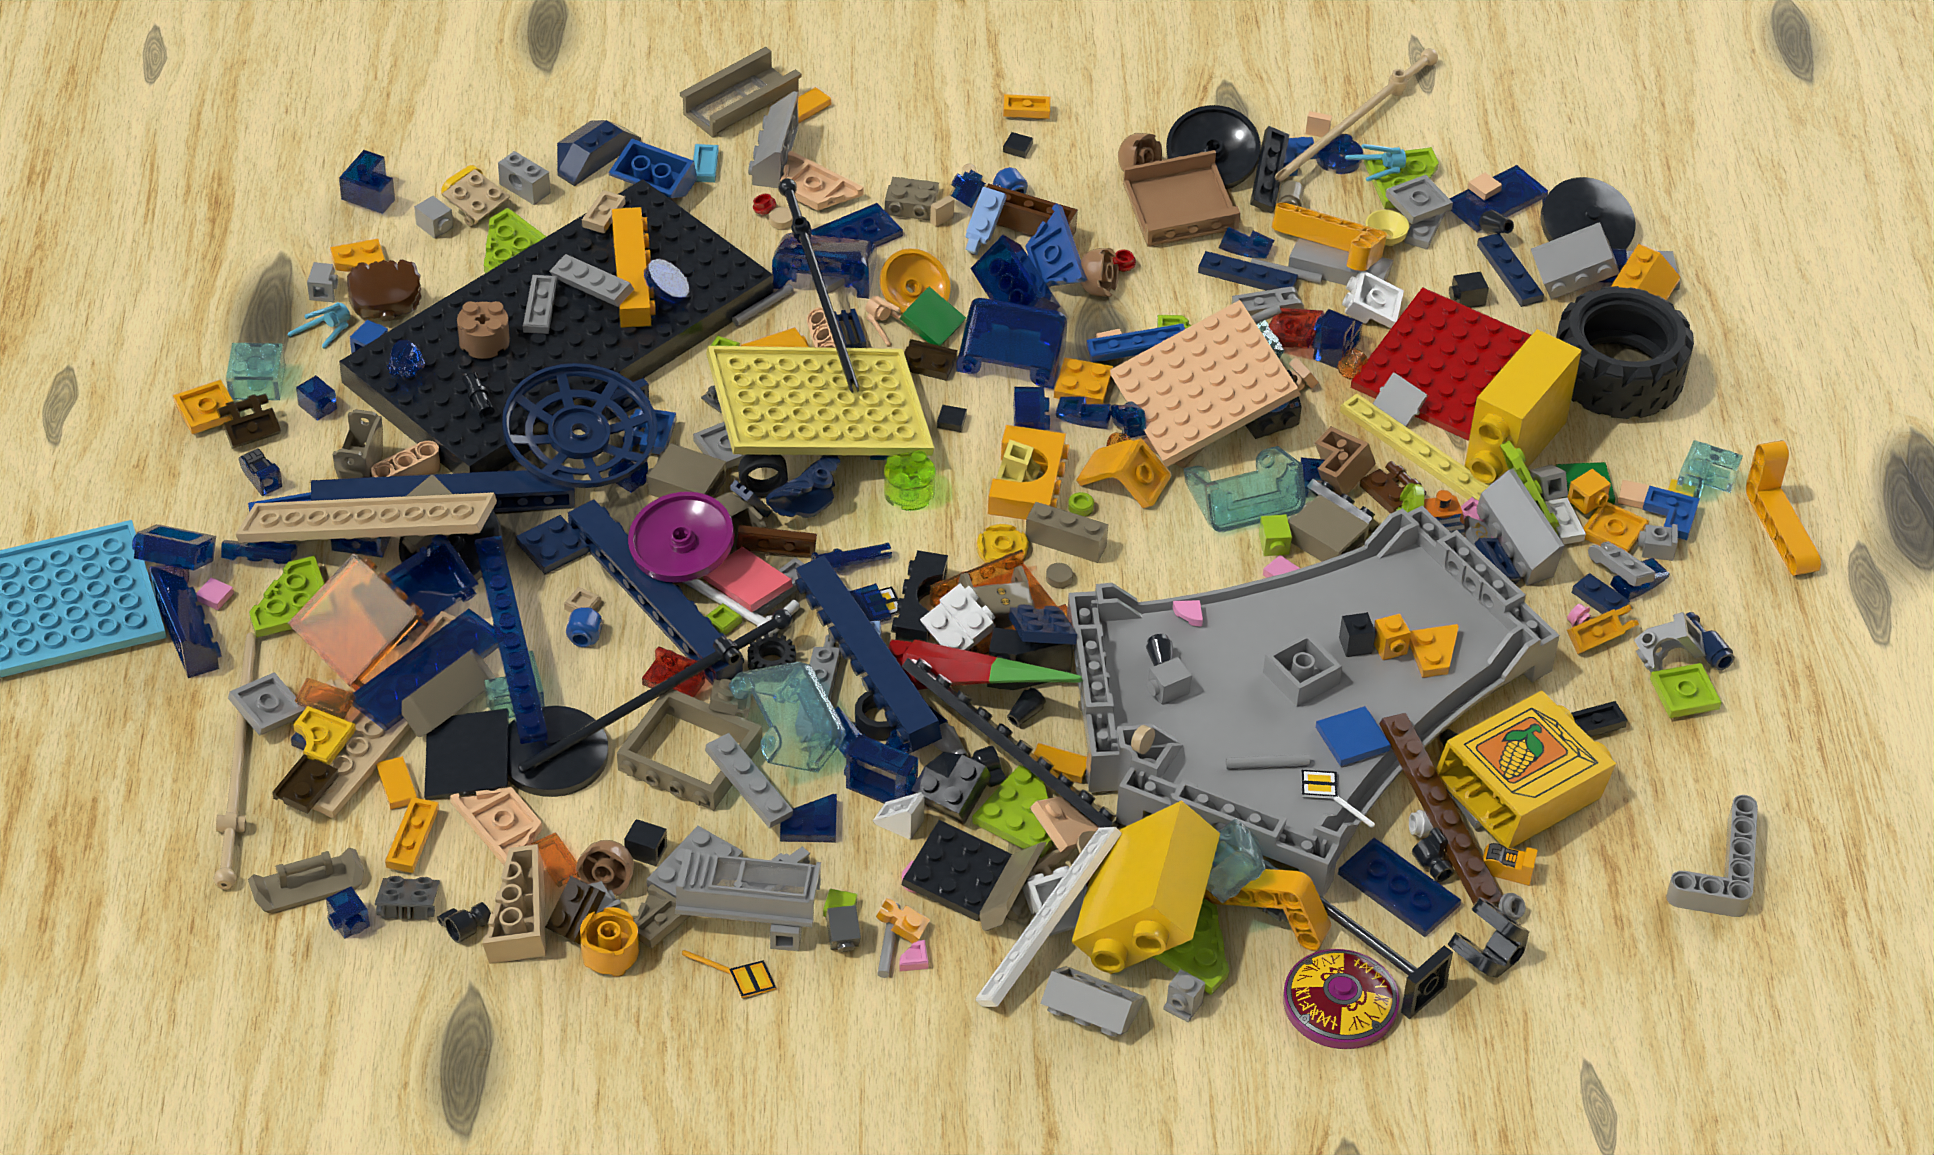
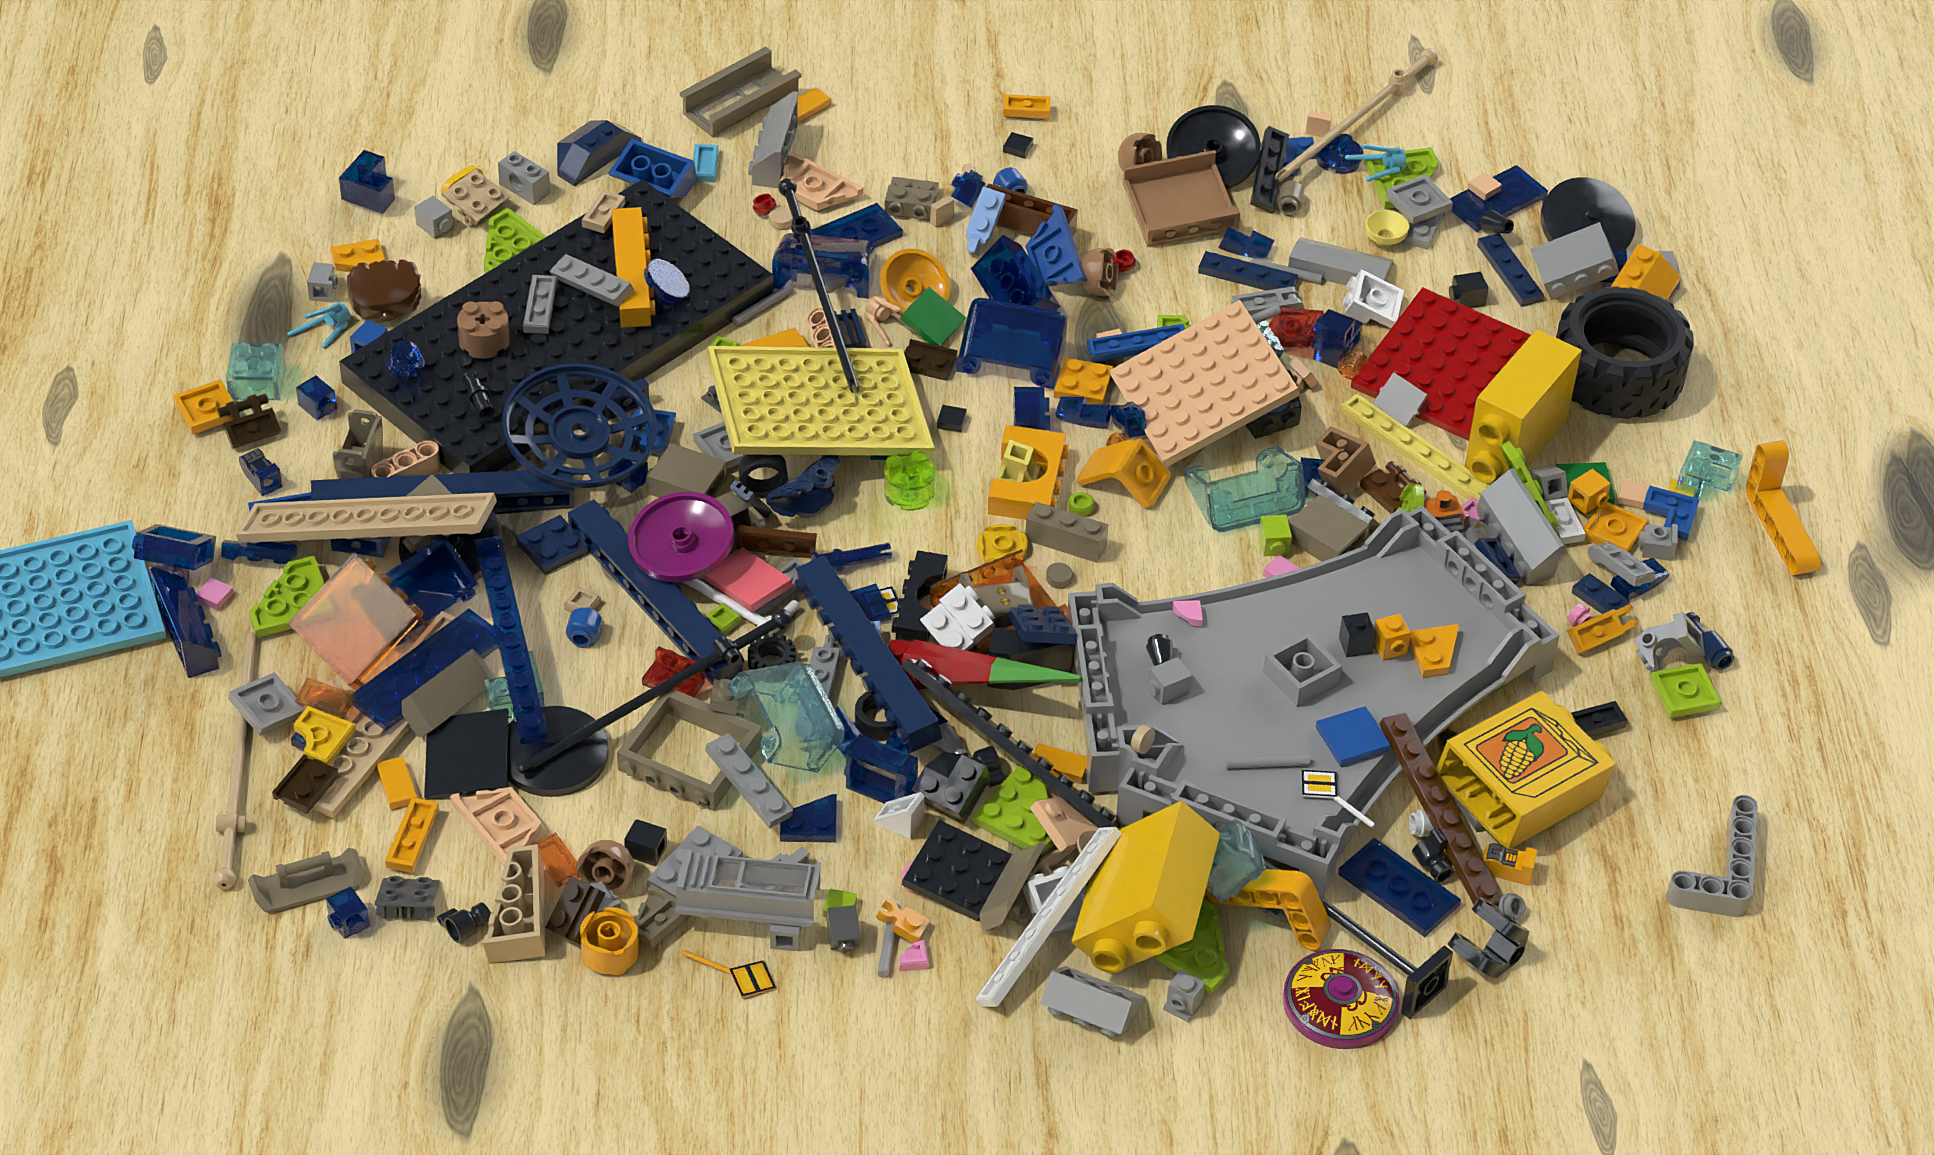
black cone [1007,687,1046,727] -> none
light orange beam [1271,203,1387,271] -> none

